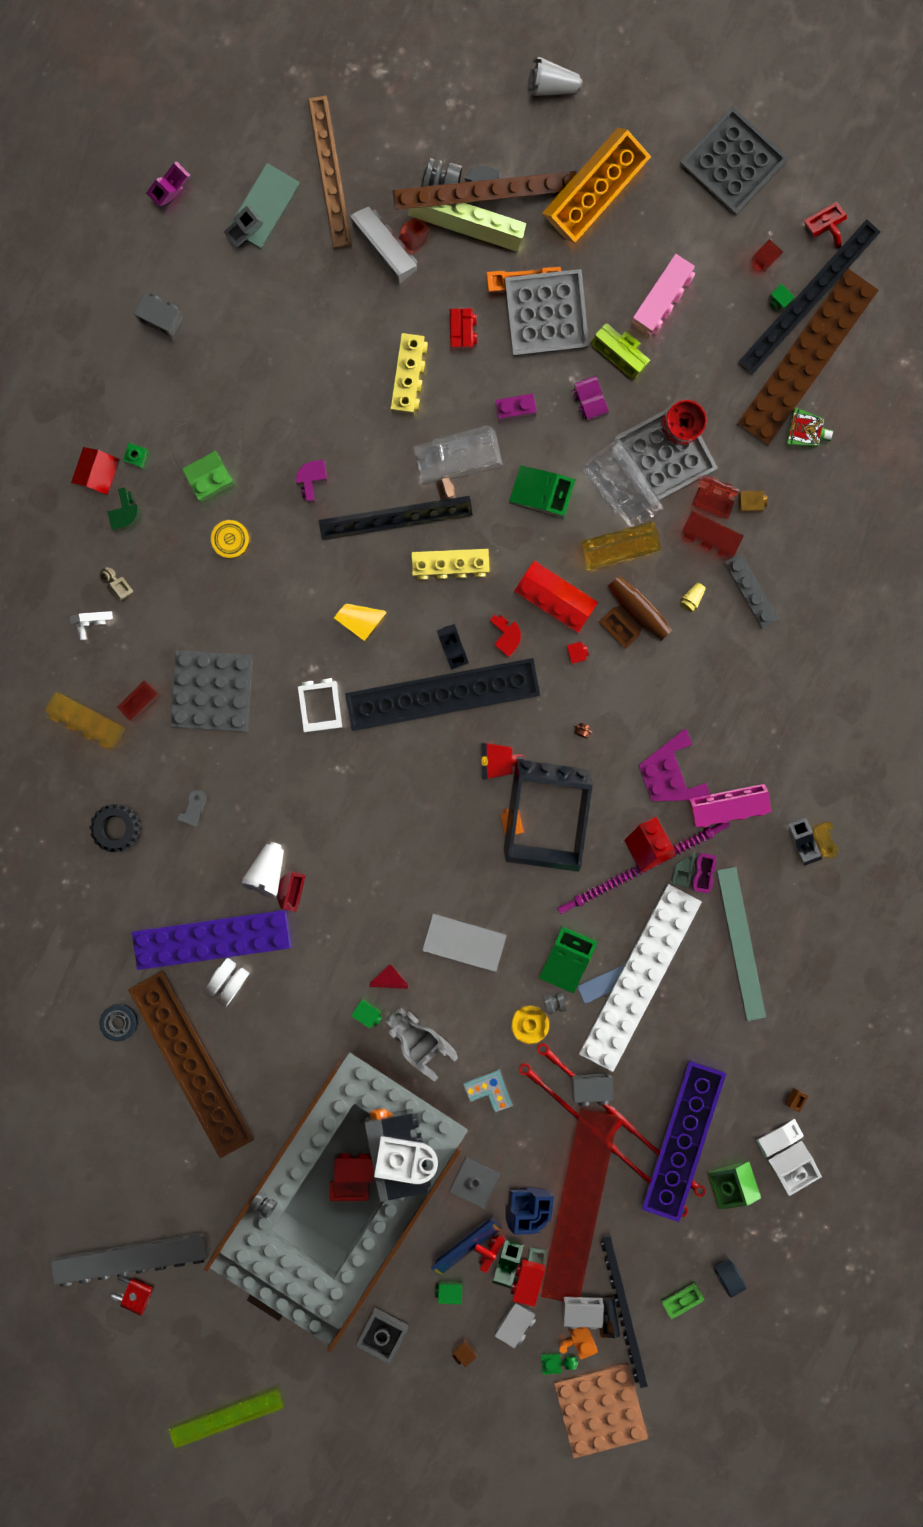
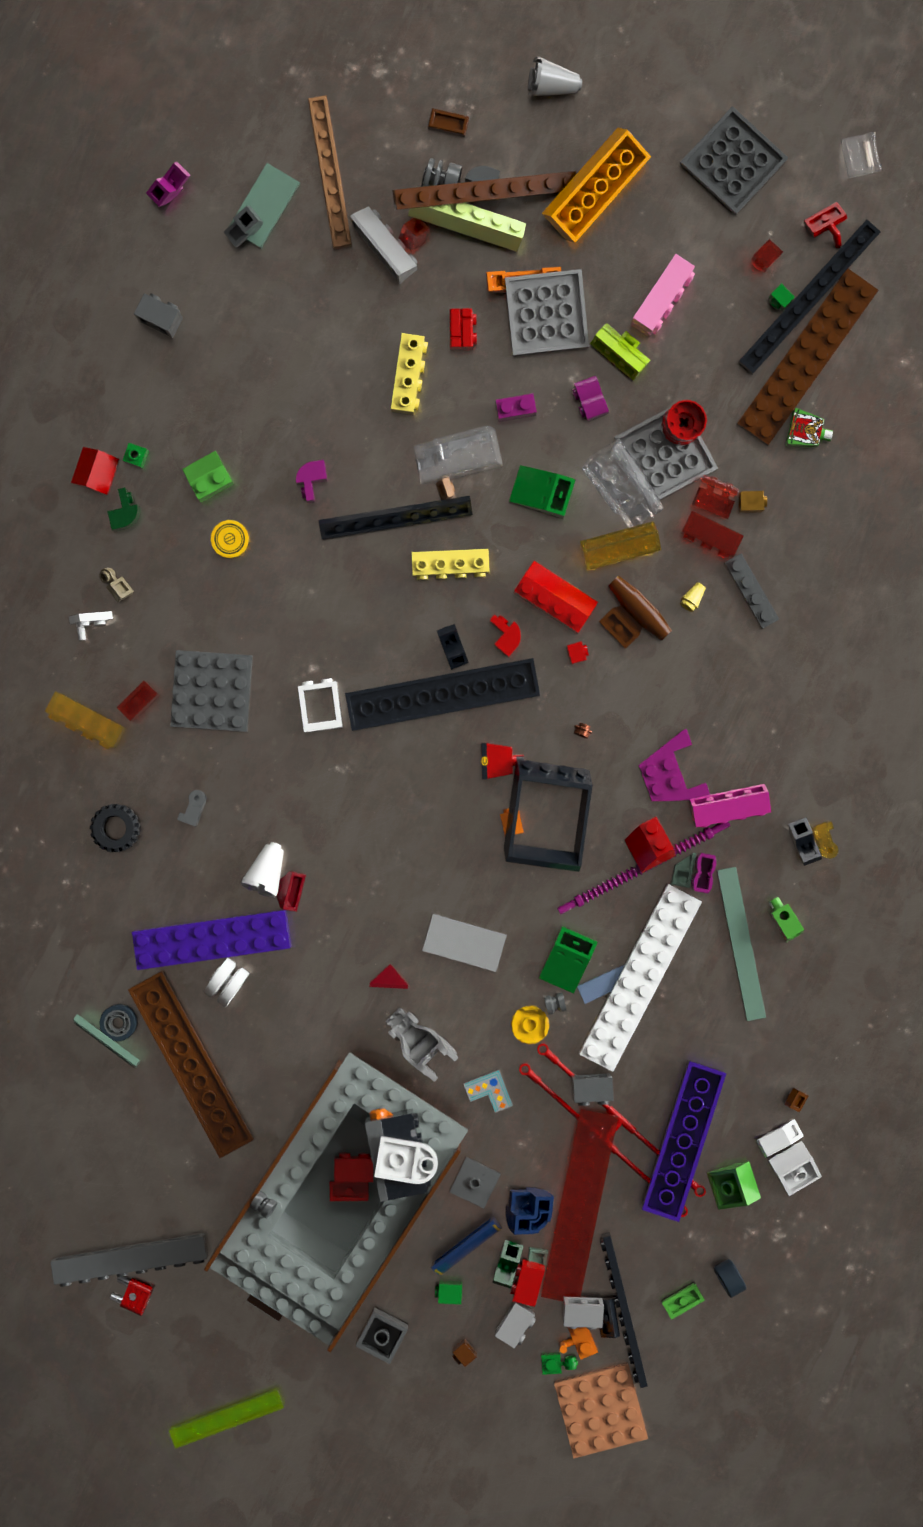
yellow slope [334,604,387,641] -> none
green brick [351,999,382,1028] -> none
red plate [474,1233,505,1273] -> none
none -> sand green tile [73,1014,140,1068]
none -> reddish brown tile [428,108,469,137]
none -> bright green torso [769,897,804,943]
none -> clear plate [841,132,883,178]

